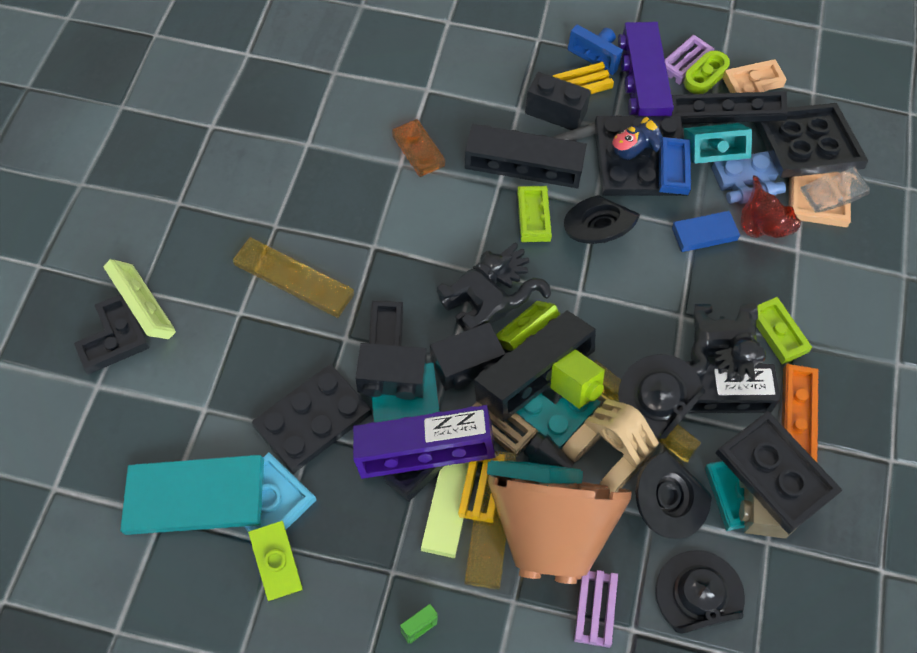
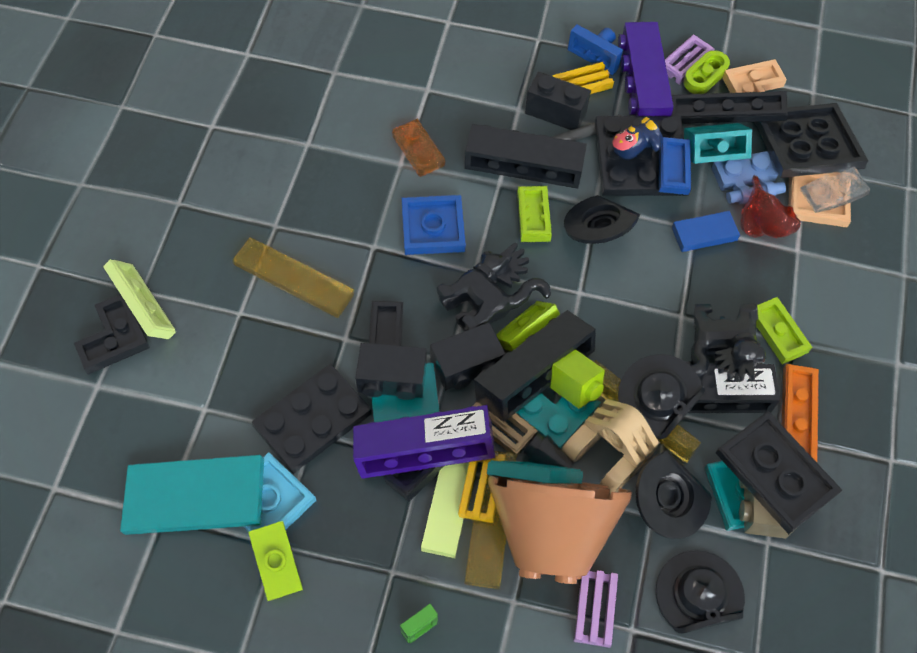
none -> blue plate [402,195,466,255]

